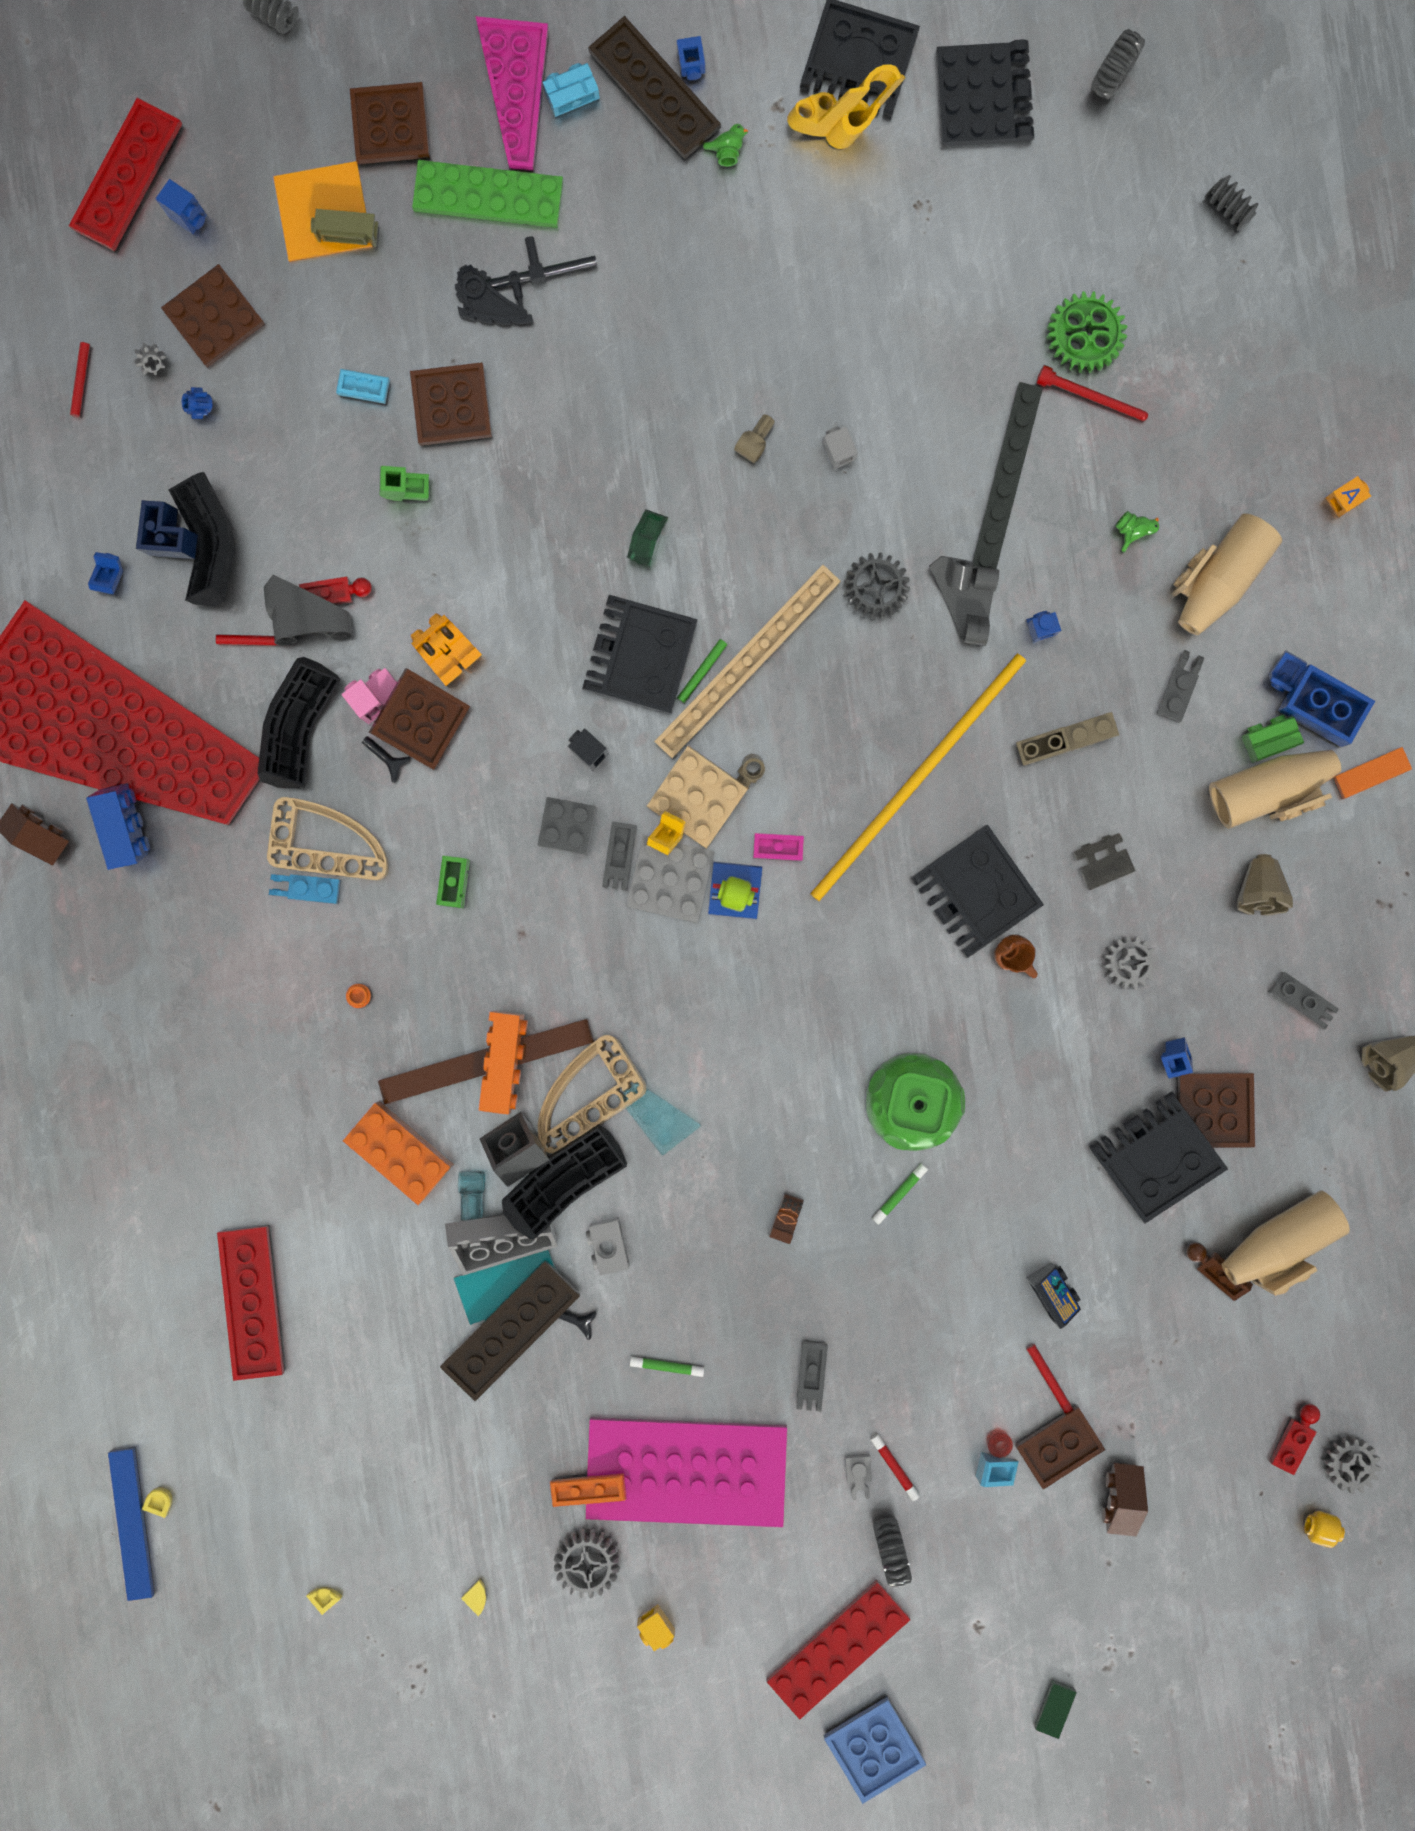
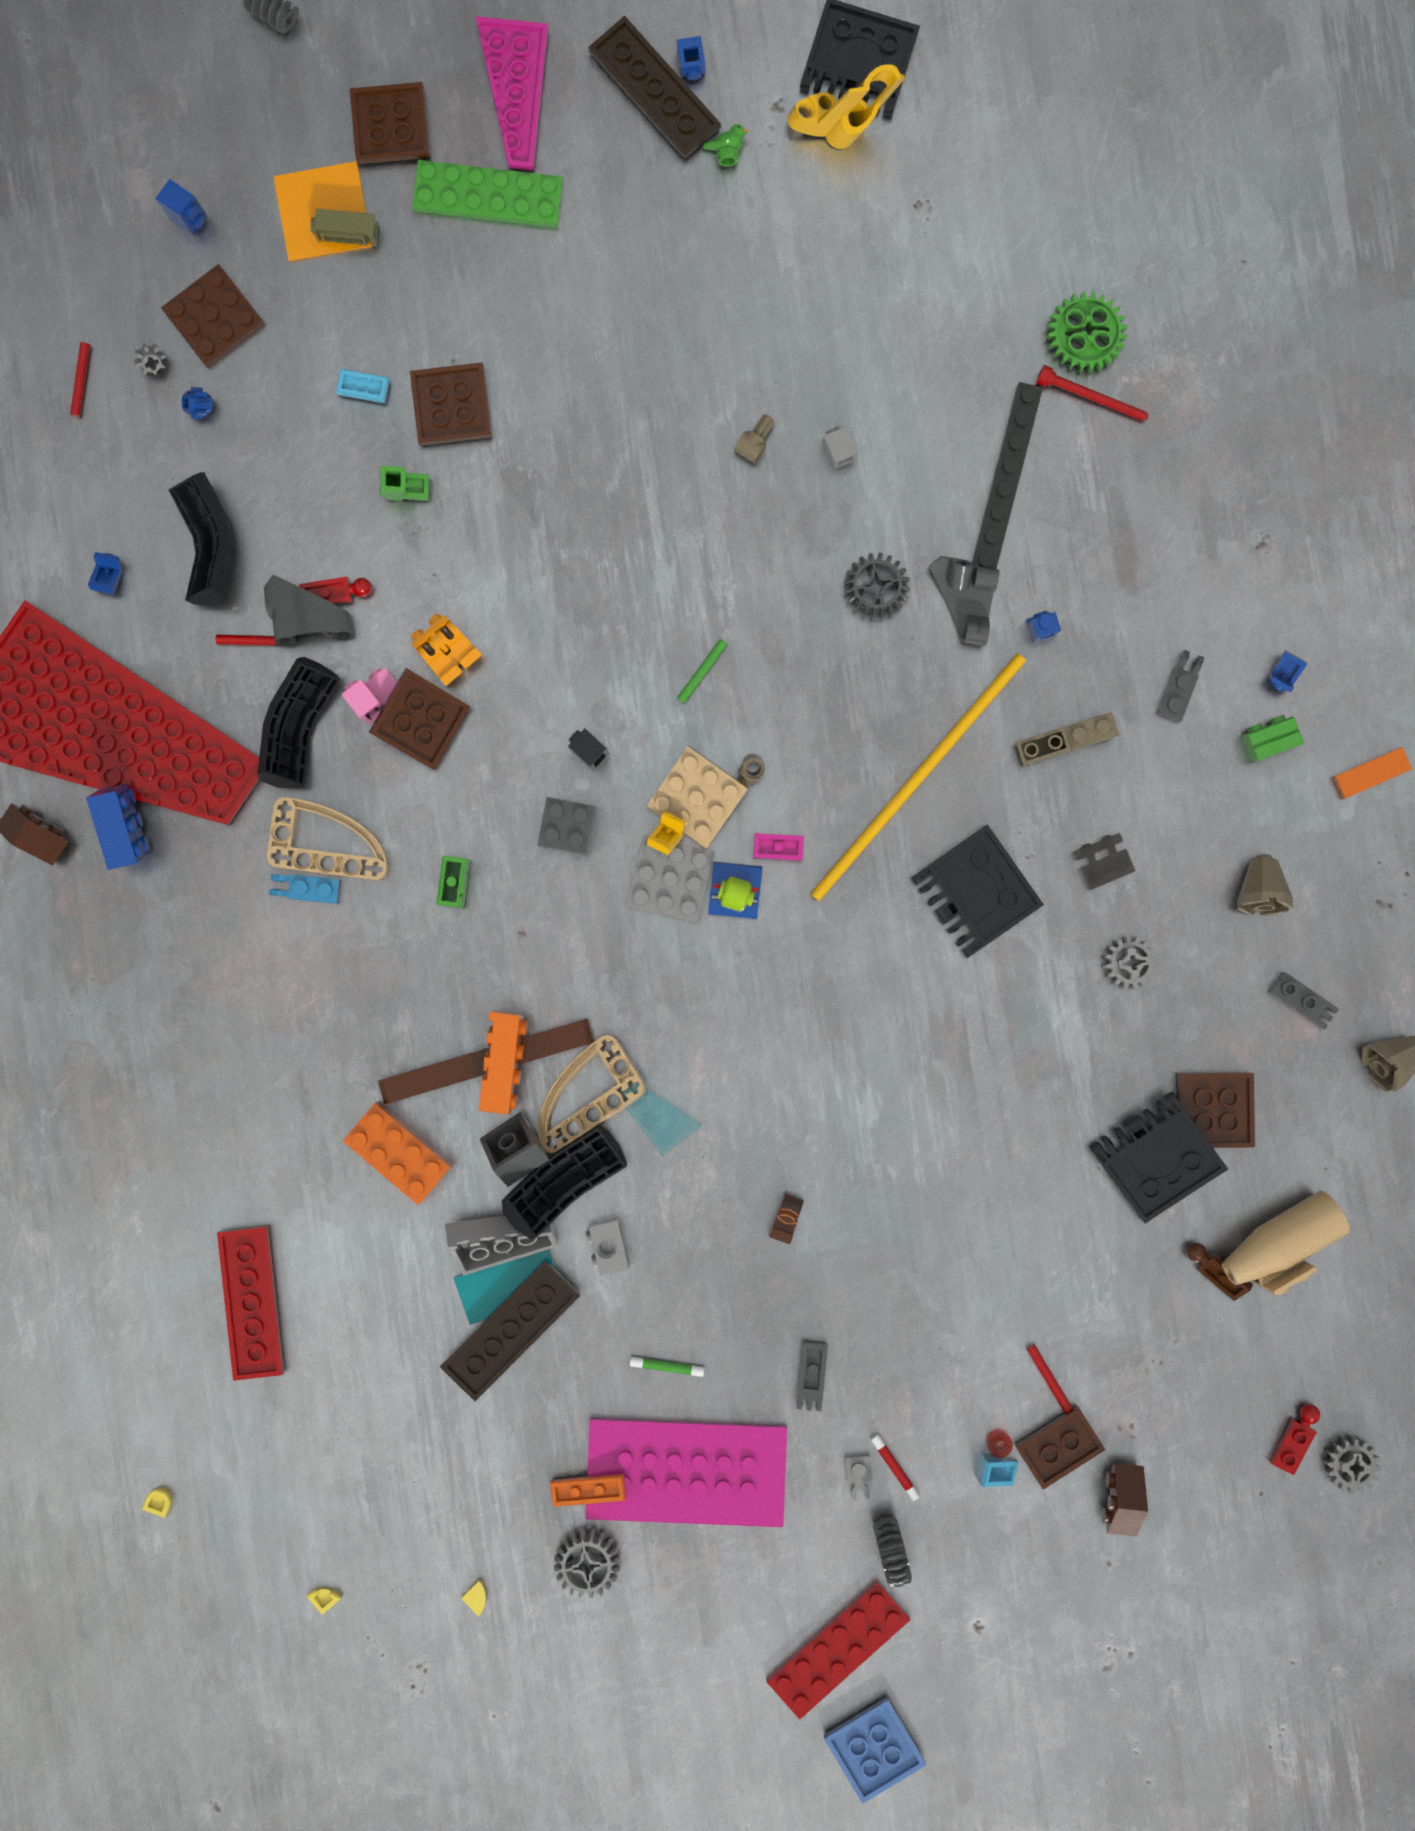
red plate [69,98,182,251] -> none
blue tile [108,1447,154,1601] -> none
dark blue brick [136,500,198,559] -> none
orange plate [346,984,371,1008] -> none
black piece [362,736,410,783] -> none
black bar [455,236,597,325] -> none
clear light blue piece [458,1171,485,1221] -> none
medium azure brick [542,63,600,117] -> none
black piece [558,1311,597,1341] -> none
black hinge [582,595,698,714] -> none
dark grey hinge [602,821,637,891] -> none
clear green slope [627,509,668,566] -> none
yellow brick [637,1604,675,1651] -> none
tan plate [654,565,841,759] -> none
bright green rock [866,1053,965,1151] -> none
bright green bar [872,1163,928,1225] -> none
black hinge [936,39,1035,147] -> none
dark orange hair [994,934,1038,978] -> none
slope [1026,1263,1081,1329] -> none
dark green tile [1034,1680,1077,1739] -> none
dark grey gear [1091,29,1145,100] -> none
bright green animal [1115,511,1159,552] -> none
blue brick [1161,1037,1193,1078] -> none
tan piece [1172,513,1282,635] -> none
dark grey piece [1204,175,1259,232] -> none
tan piece [1209,750,1341,829] -> none
blue brick [1278,664,1375,747] -> none
yellow head [1304,1511,1345,1548] -> none
light orange brick [1326,476,1371,518] -> none

